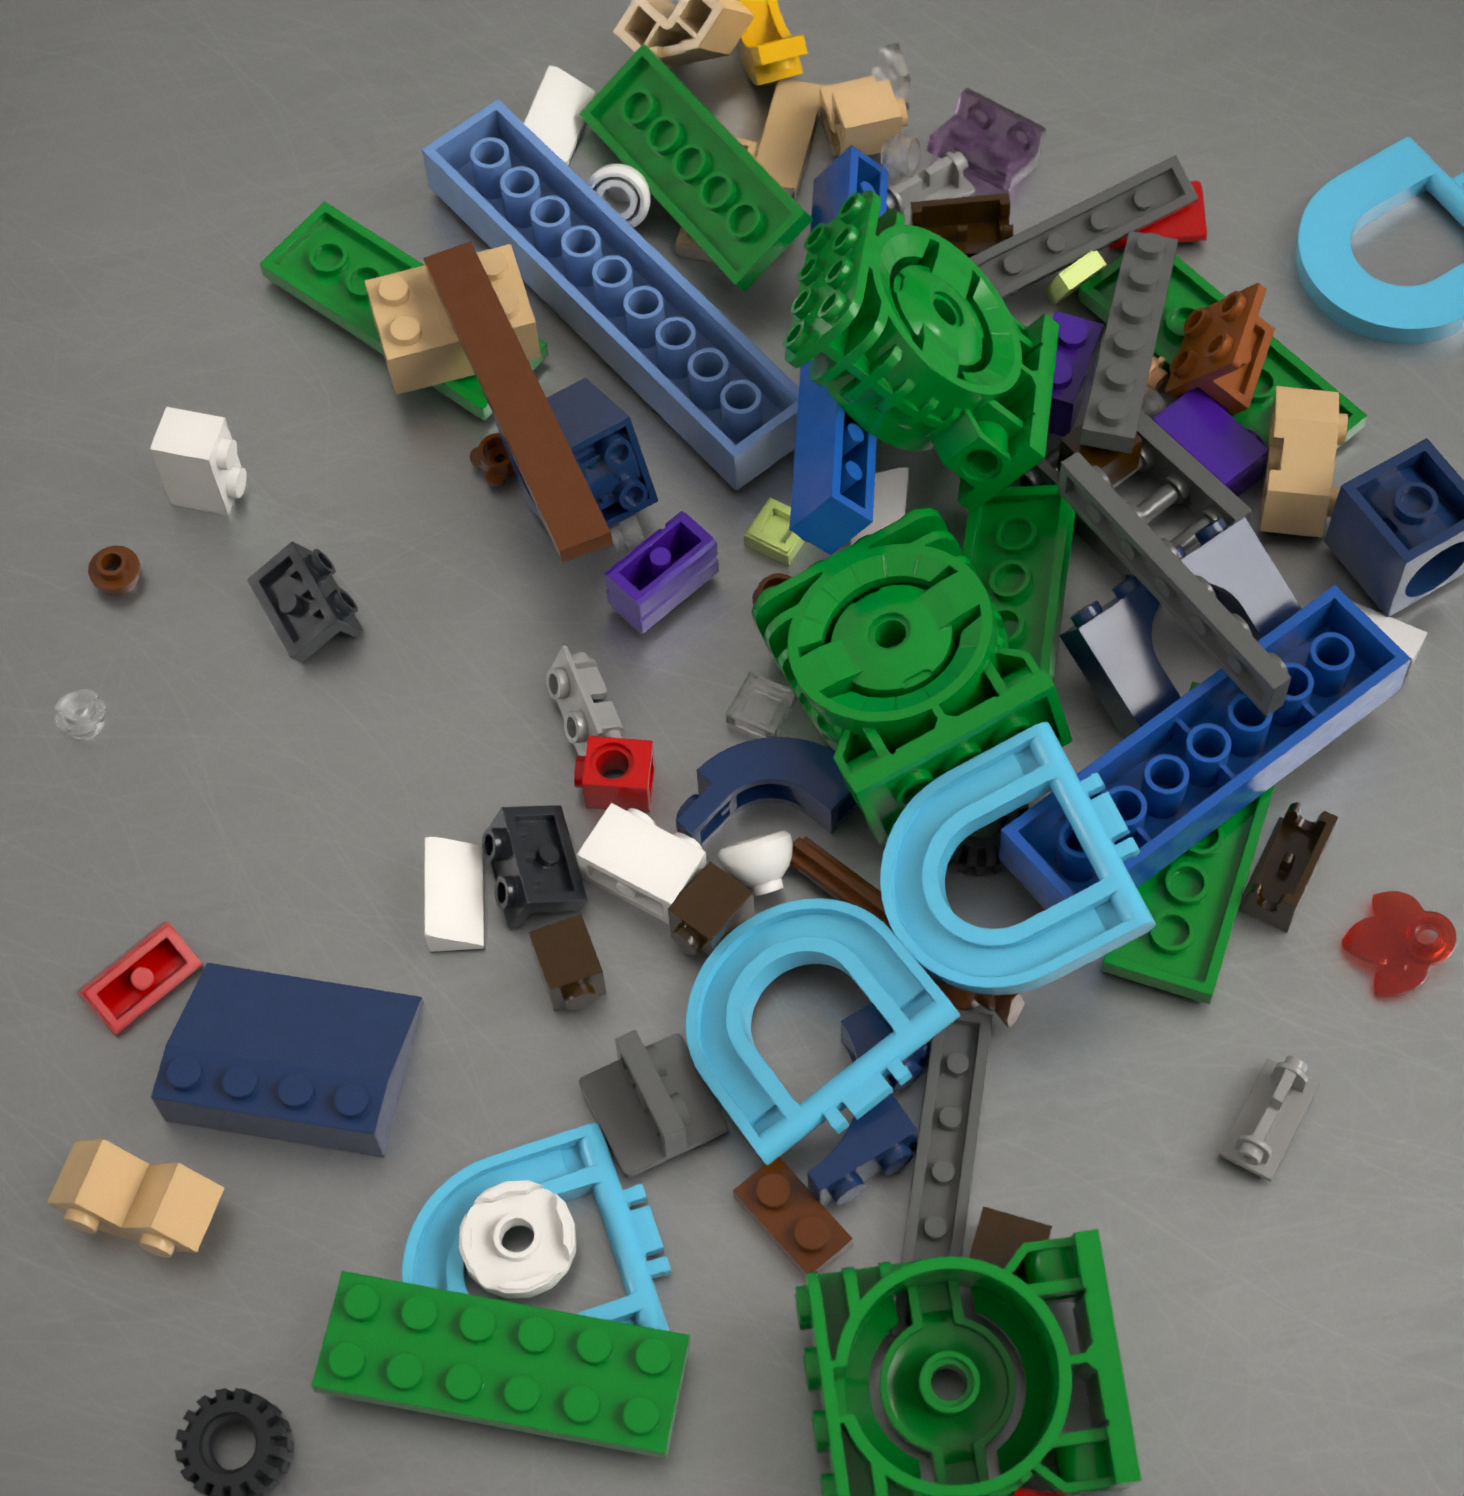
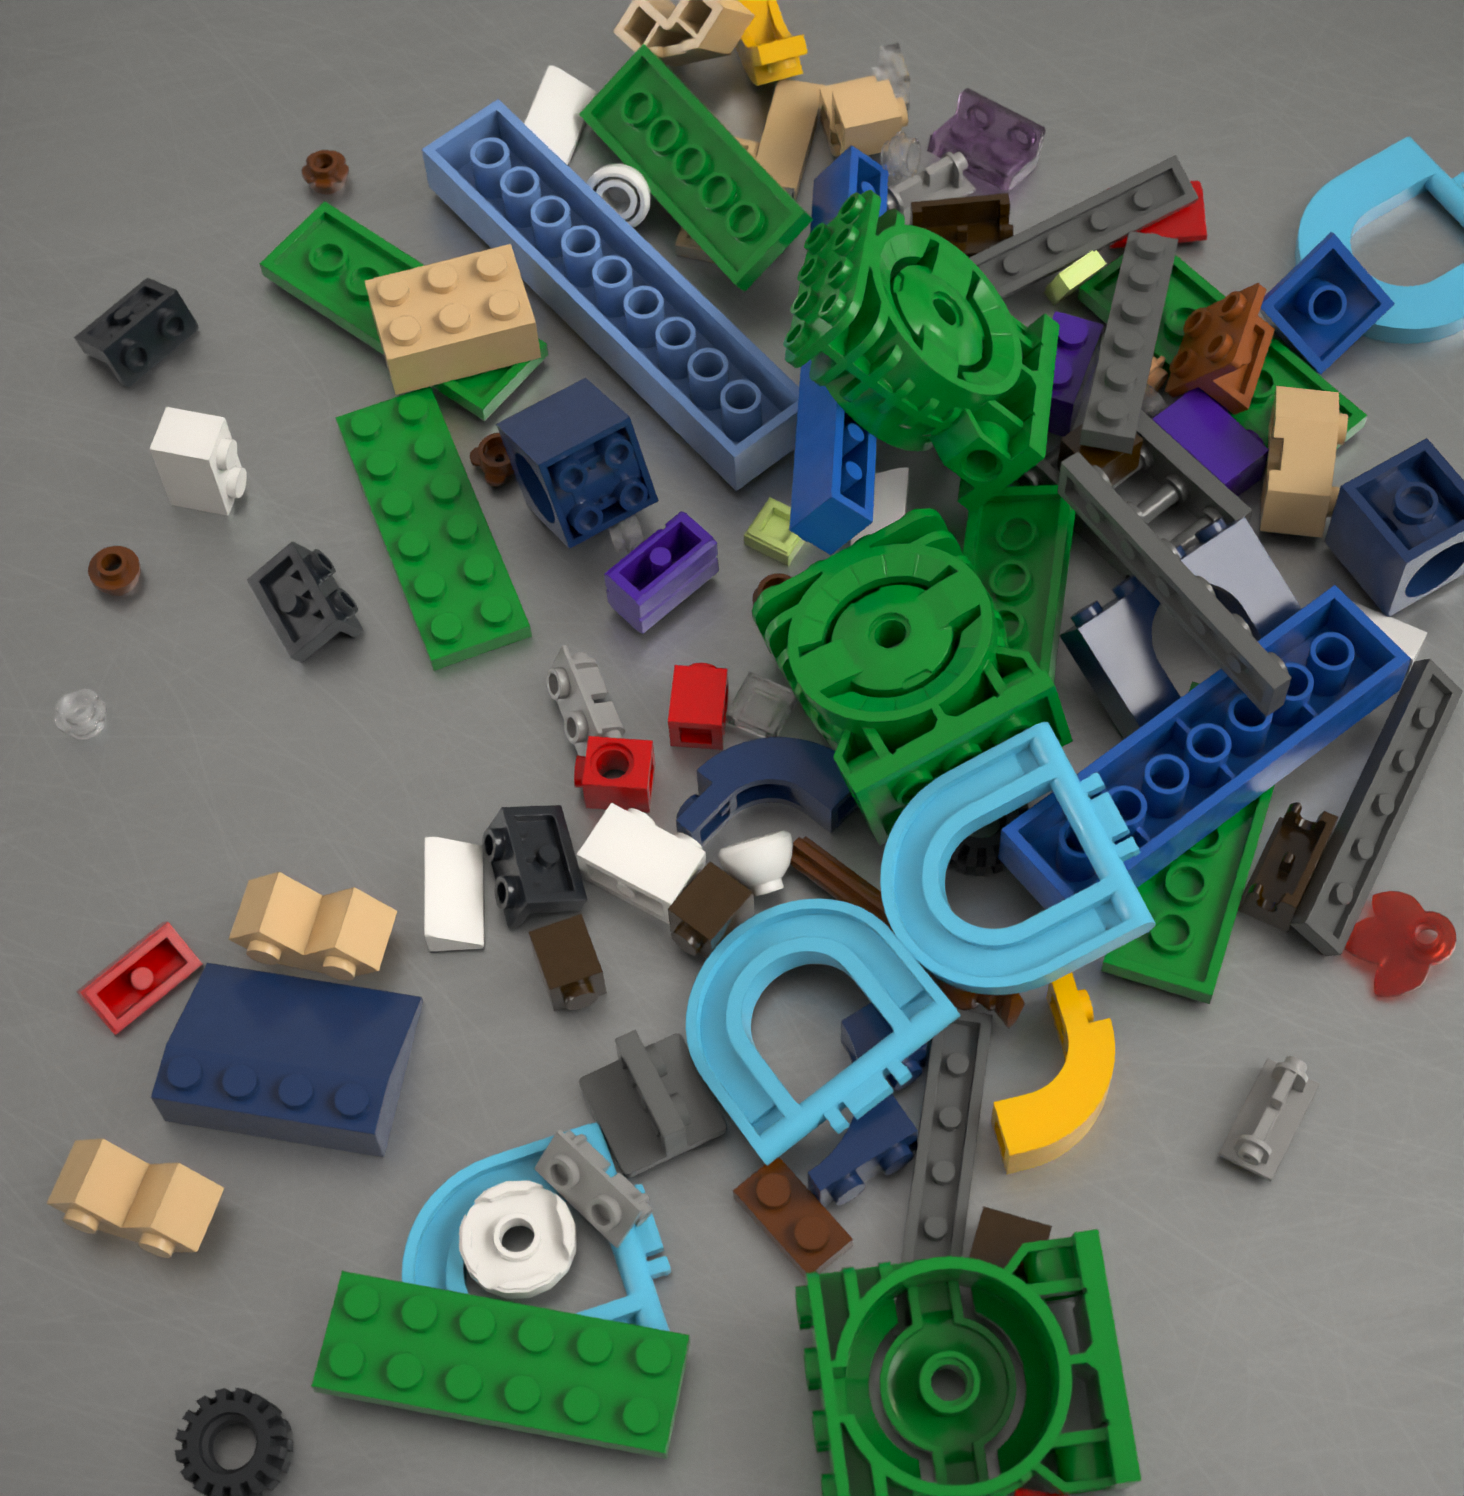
reddish brown tile [423,241,613,563] -> none
none -> black bracket [74,278,199,387]
none -> tan brick [228,872,398,981]
none -> reddish brown plate [302,150,349,195]
none -> green plate [335,386,532,671]
none -> light grey hinge [534,1130,653,1248]
none -> red brick [668,663,729,750]
none -> yellow arch [991,972,1115,1175]
none -> blue slope [1260,232,1395,375]
none -> dark grey plate [1290,659,1463,956]

